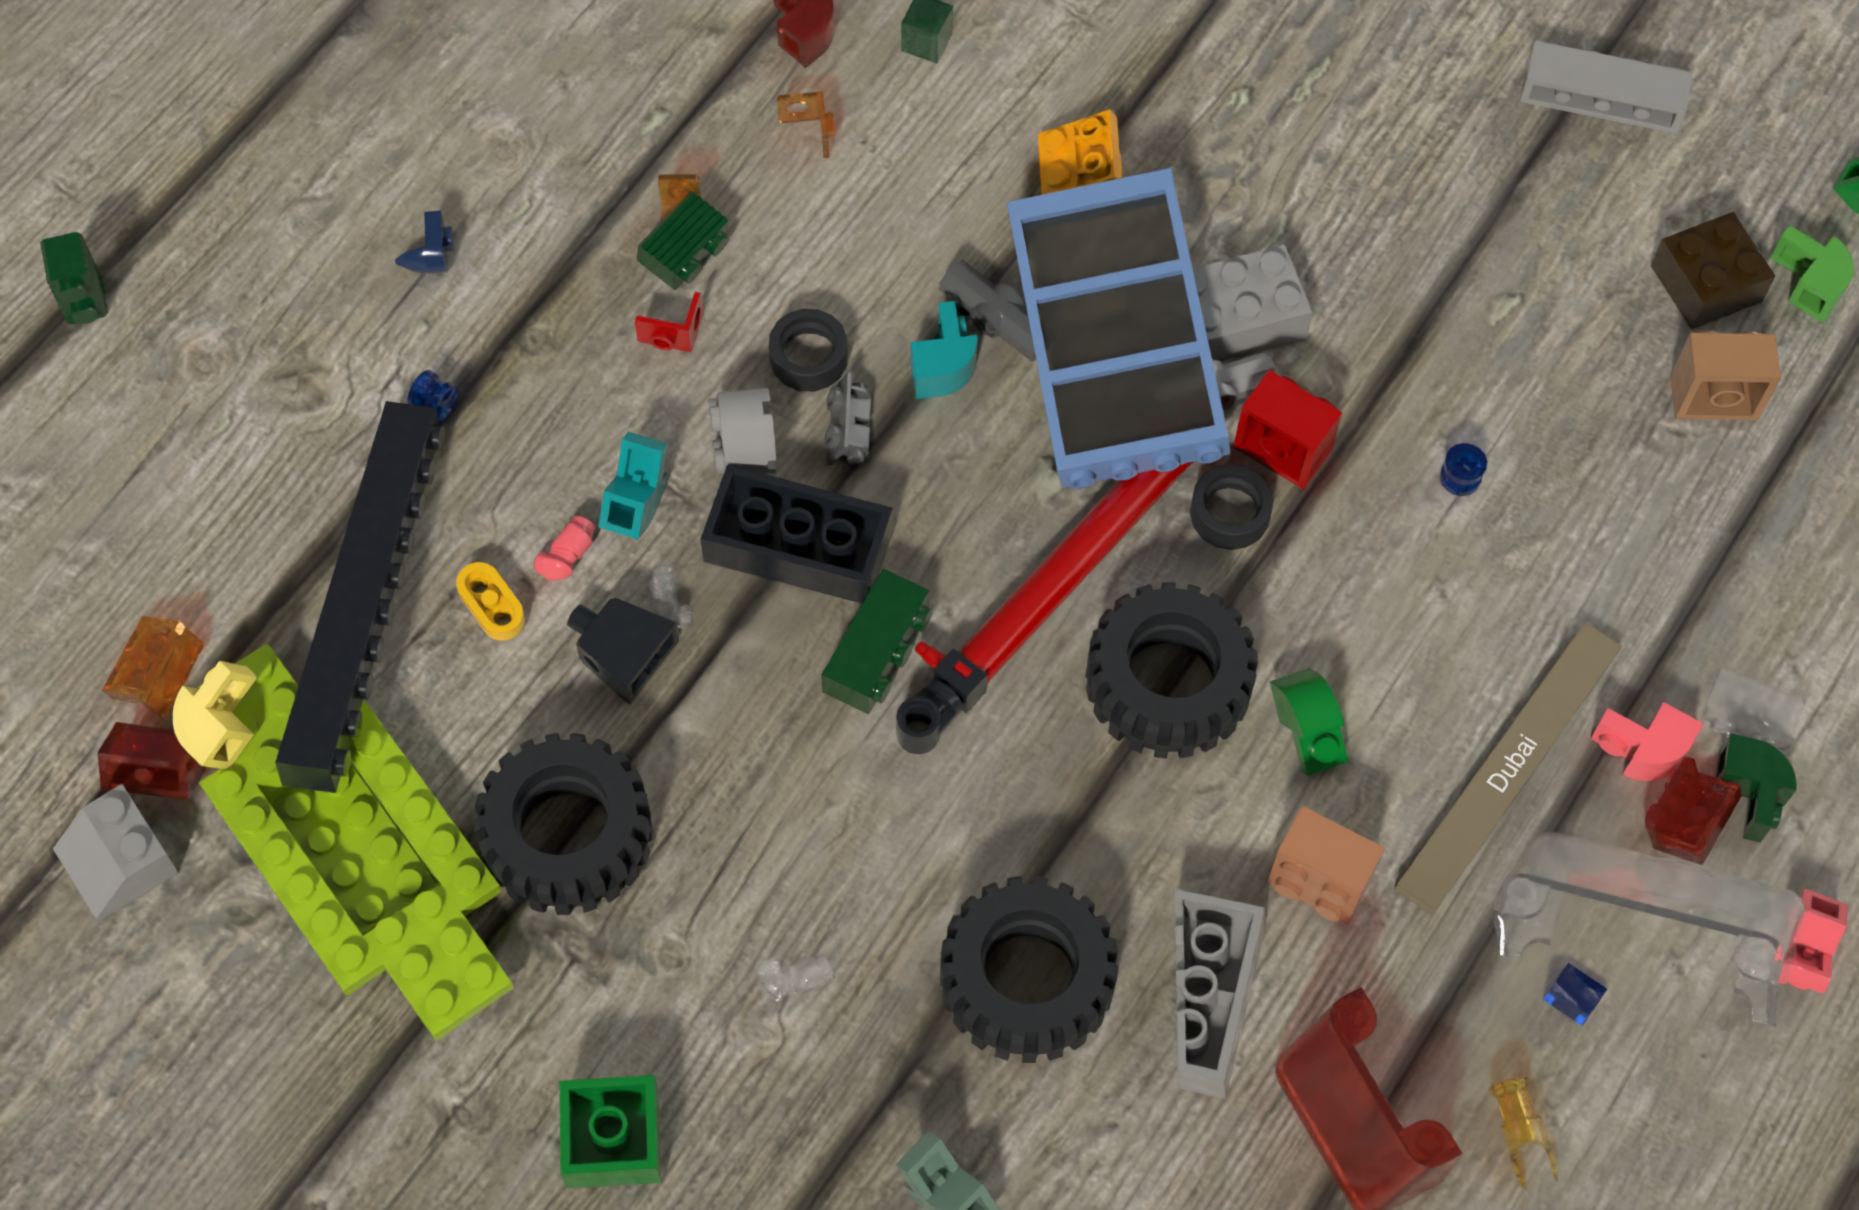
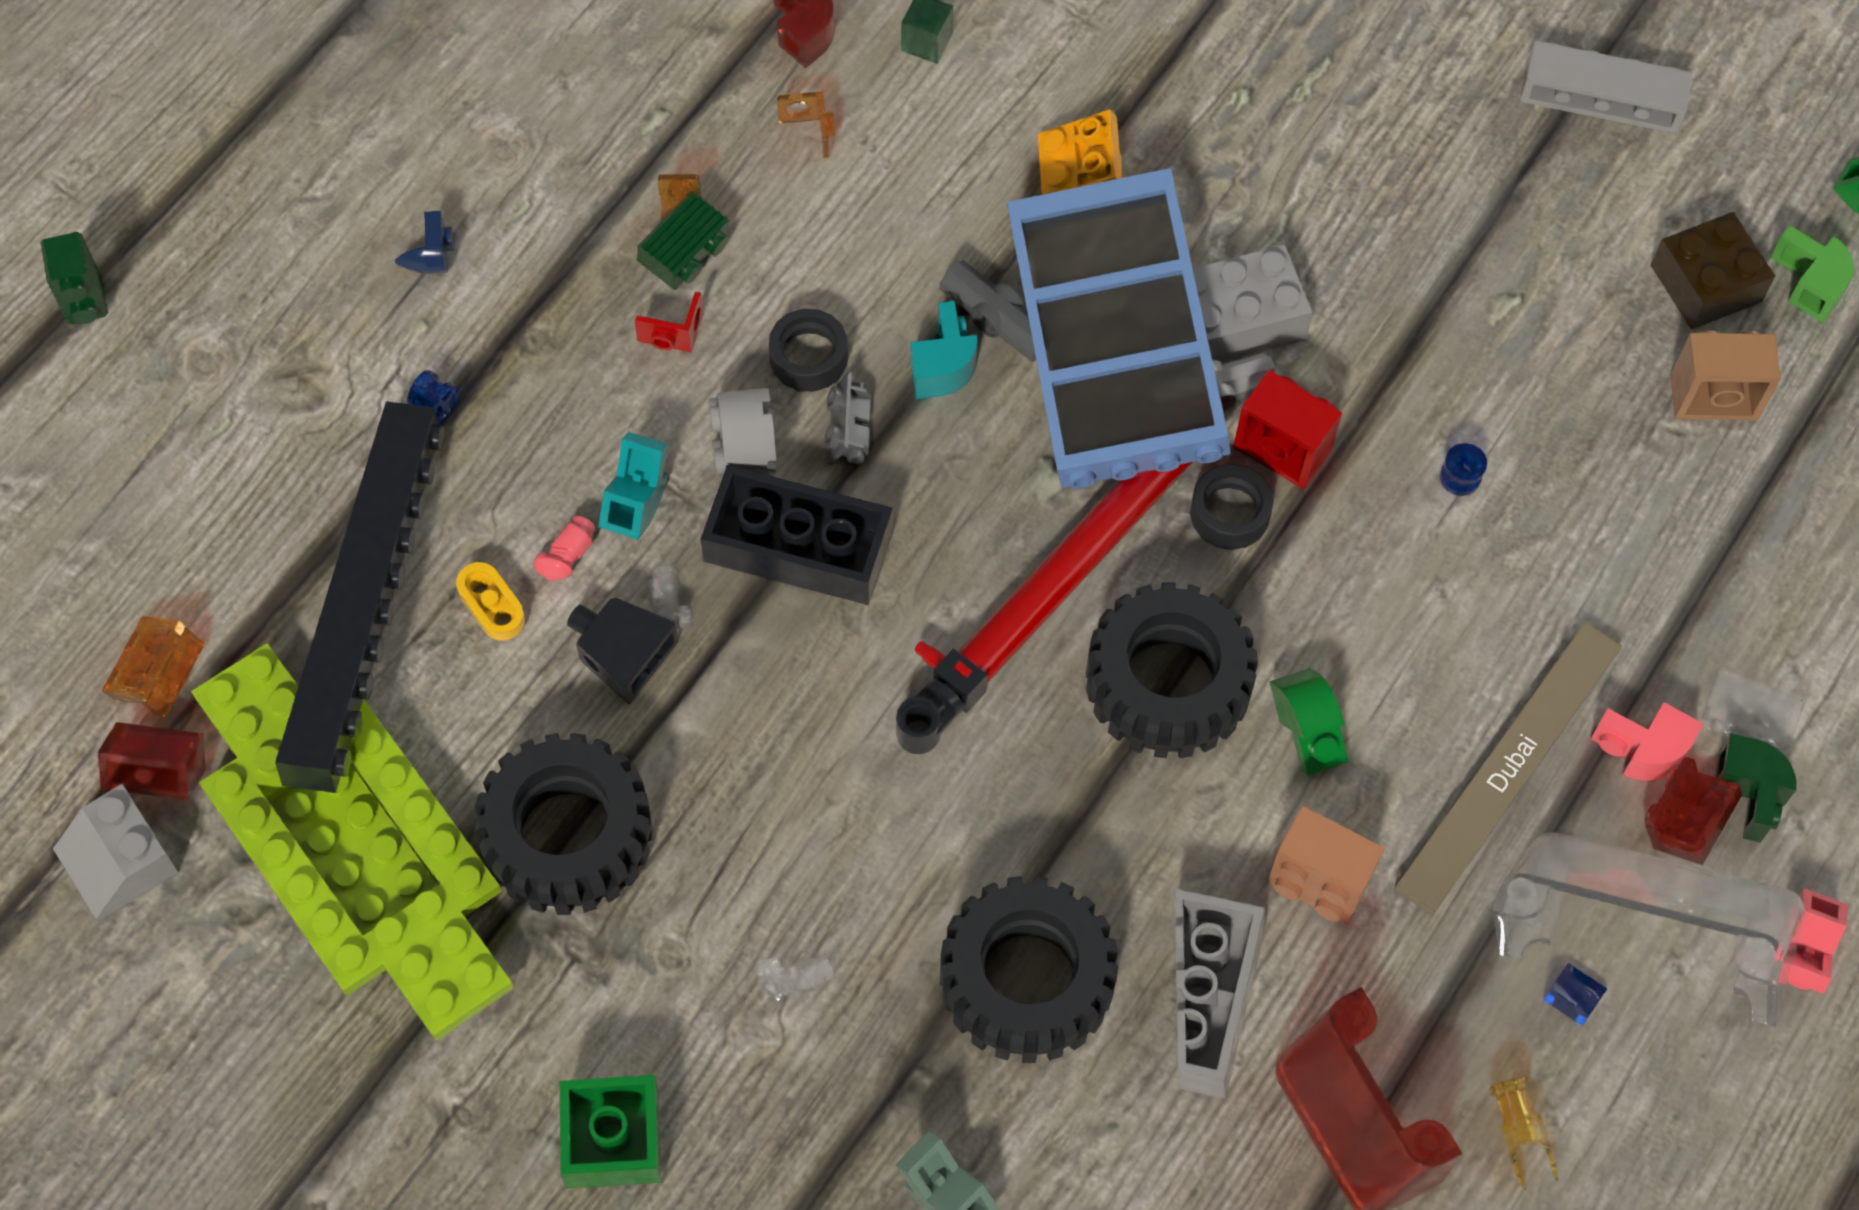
light yellow brick [173,661,257,770] -> none
dark green brick [821,569,933,715] -> none

